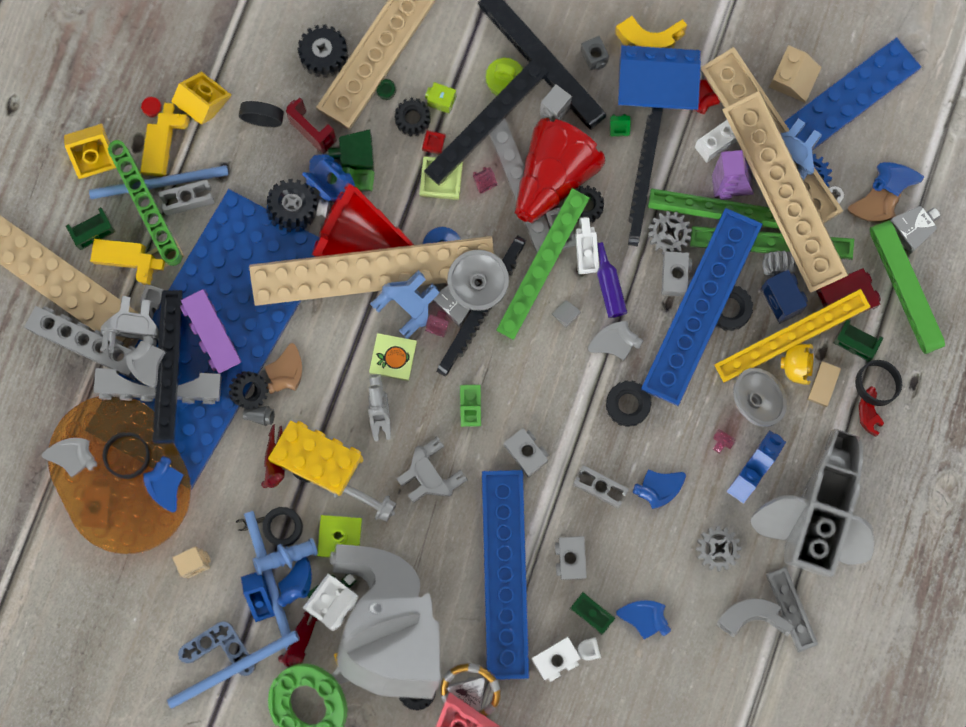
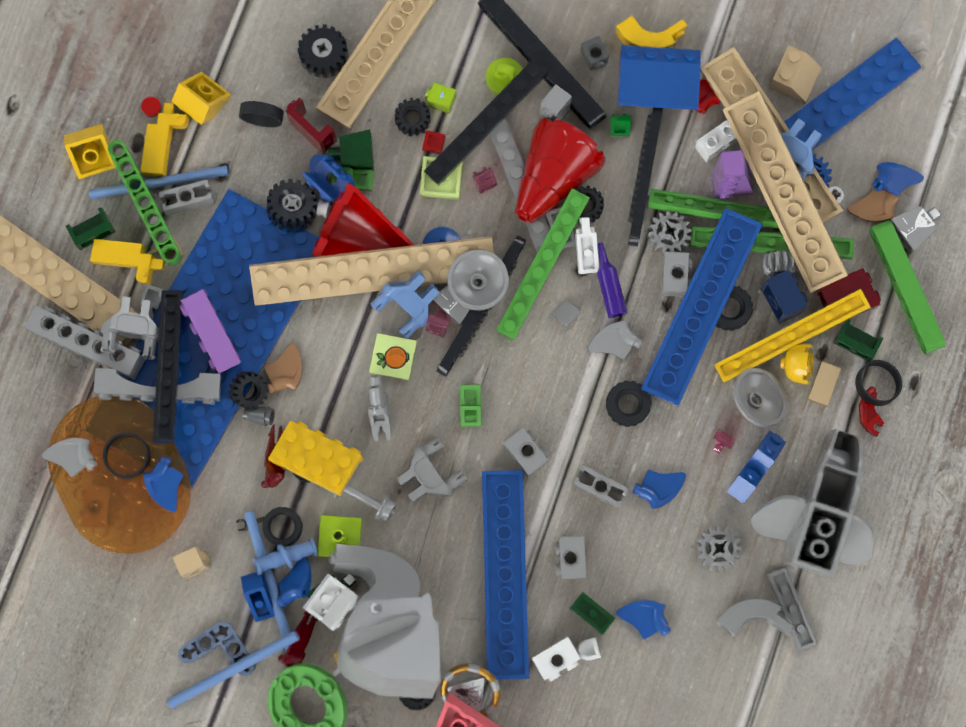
light grey arm [125,336,165,388] -> none
dark green tile [376,79,396,100] -> none

